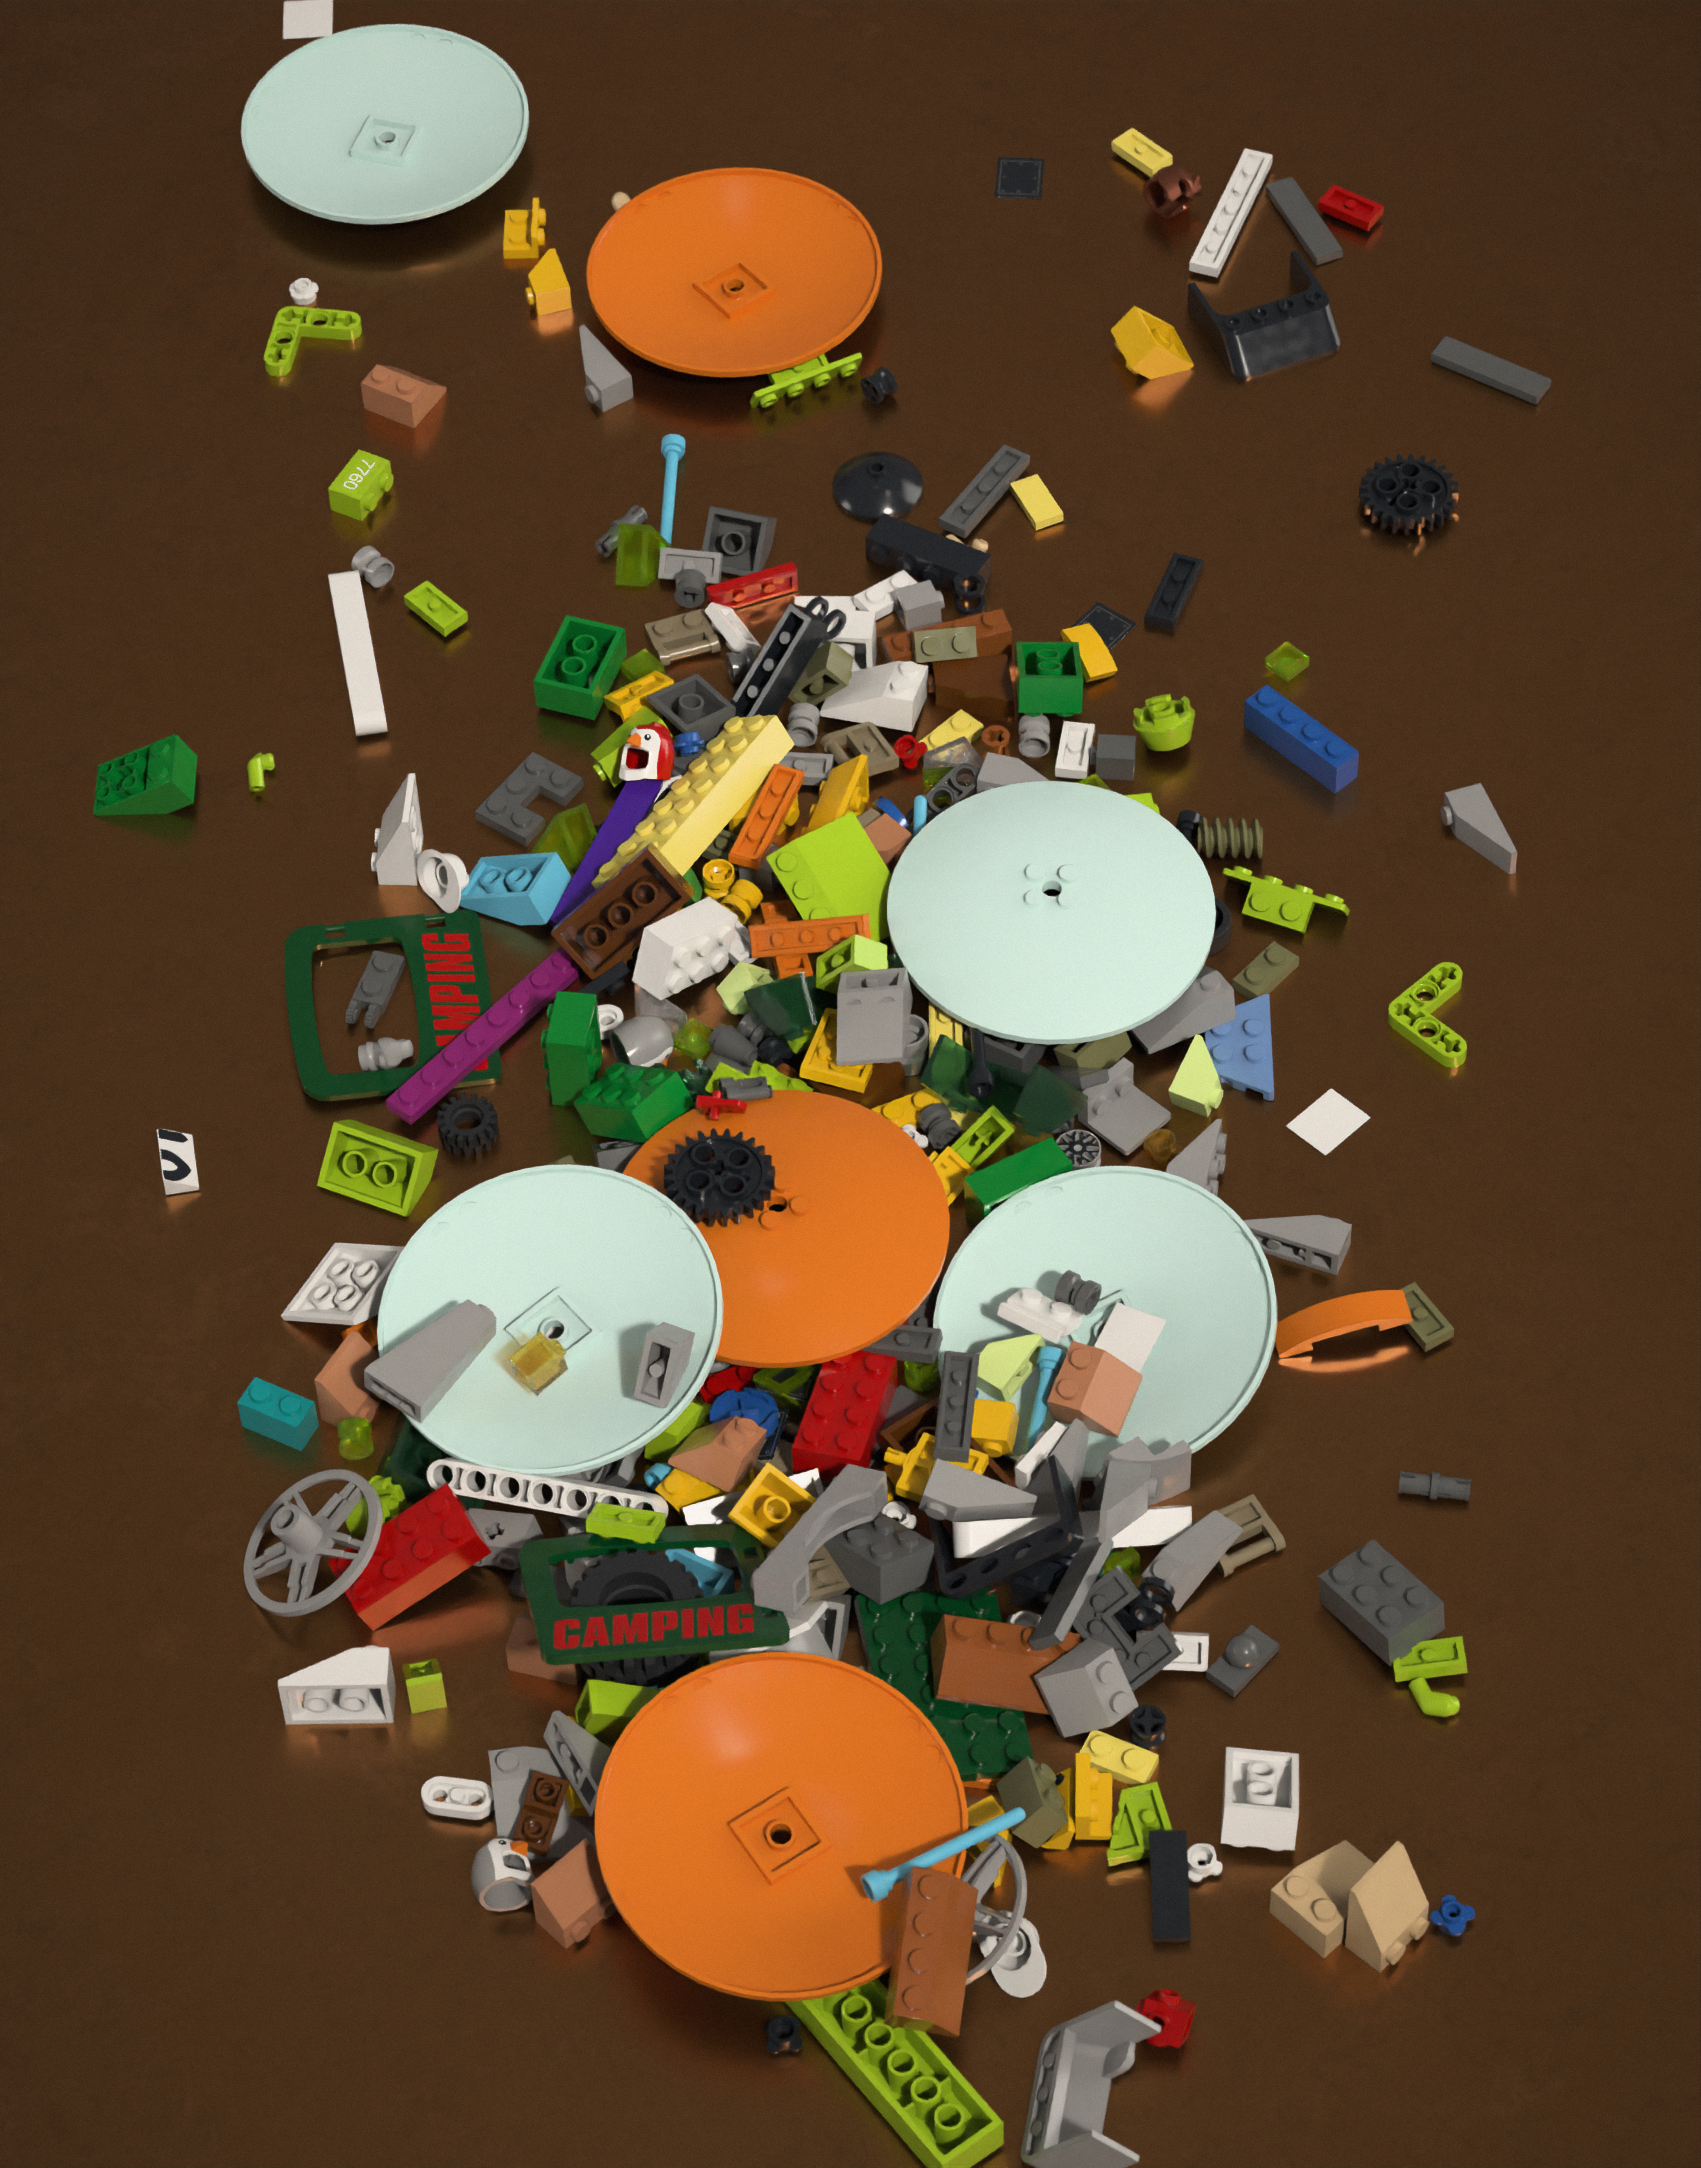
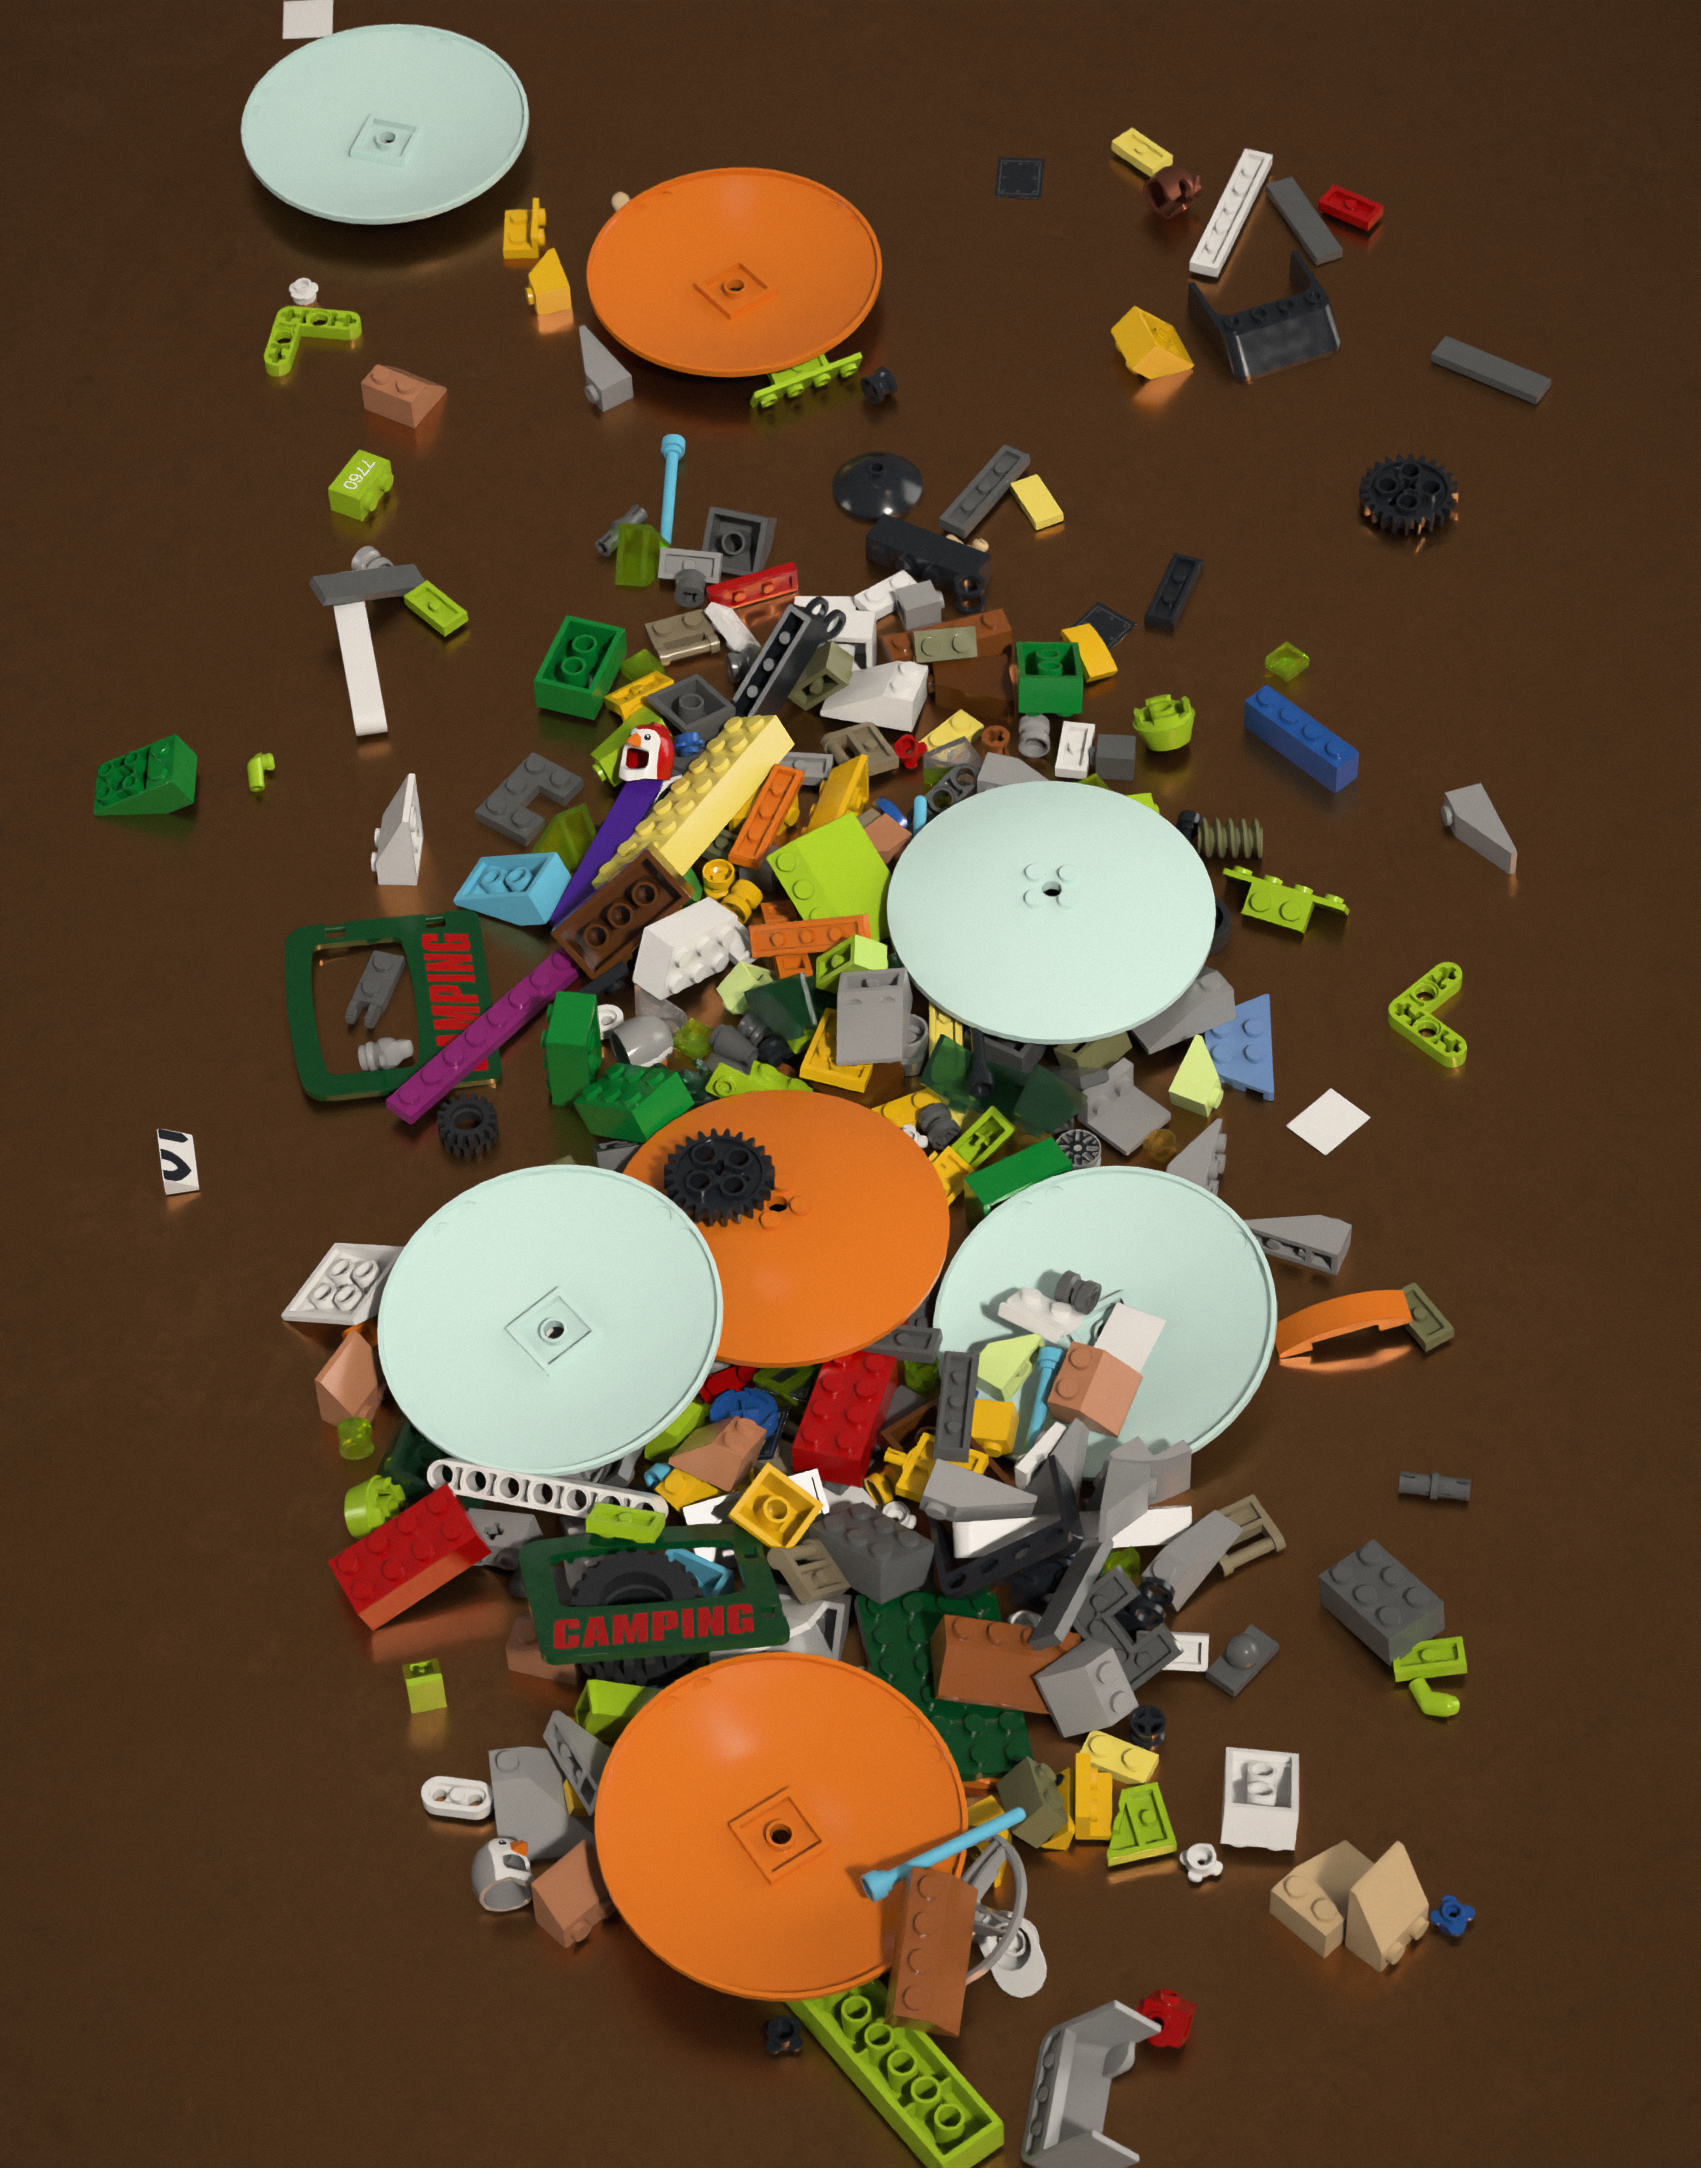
teal brick [237,1377,319,1451] -> none
light grey wheel [244,1469,383,1617] -> none
white slope [278,1645,396,1725] -> none
lime slope [317,1119,439,1217] -> none
light grey slope [364,1299,496,1424] -> none
white piece [417,849,469,913] -> none
clear yellow brick [508,1332,568,1396] -> none
reddish brown slope [513,1770,569,1857] -> none
light grey slope [633,1322,695,1409] -> none
red piece [696,1090,747,1121] -> none
dark grey piece [718,1076,773,1102] -> none
light grey arch [751,1464,888,1614] -> none
light grey wheel [786,702,820,747] -> none
black tile [1149,1831,1191,1942] -> none
olive plate [1232,941,1299,1000] -> none
none -> dark grey tile [309,564,425,606]

